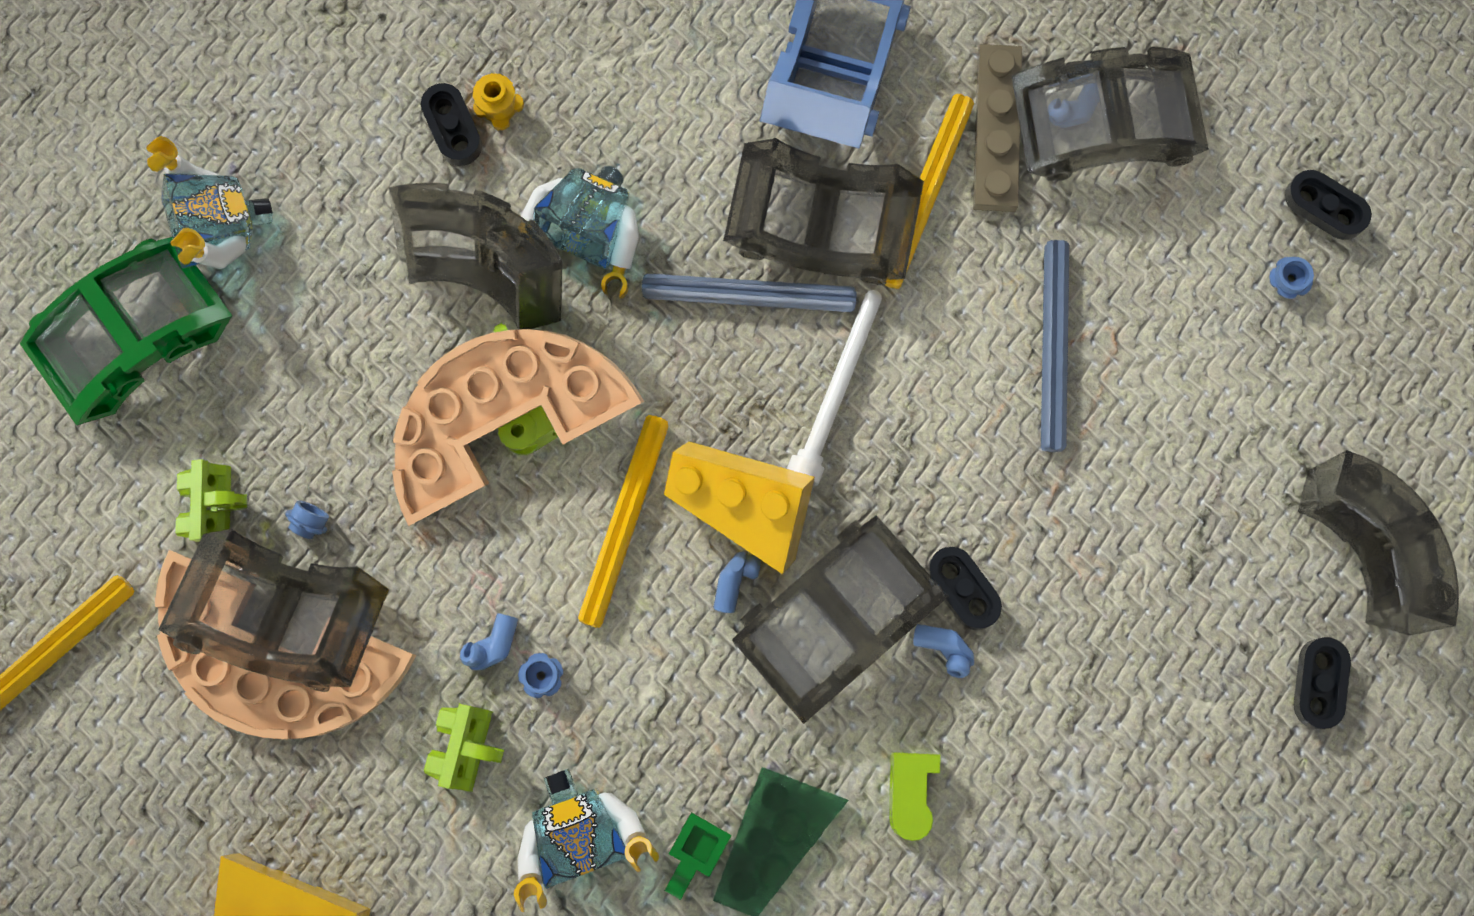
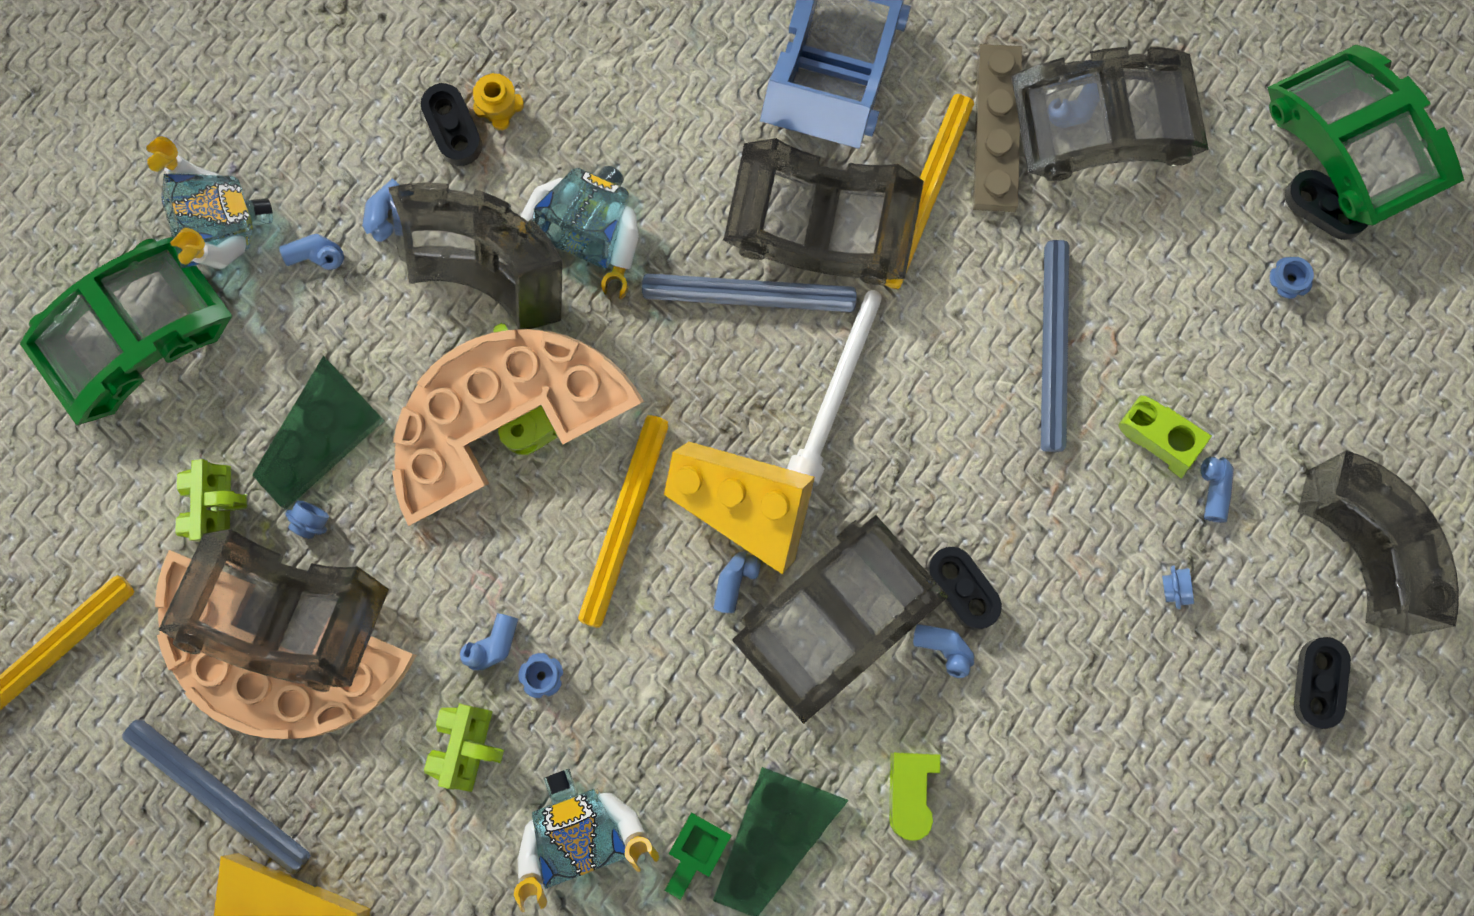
none -> sand blue axle [122,720,311,874]
none -> clear green wing [252,355,385,510]
none -> medium blue arm [279,234,344,270]
none -> medium blue arm [362,178,407,242]
none -> lime leg [1118,395,1212,479]
none -> medium blue plate [1162,565,1194,609]
none -> medium blue arm [1200,457,1234,523]
none -> window [1267,45,1464,226]

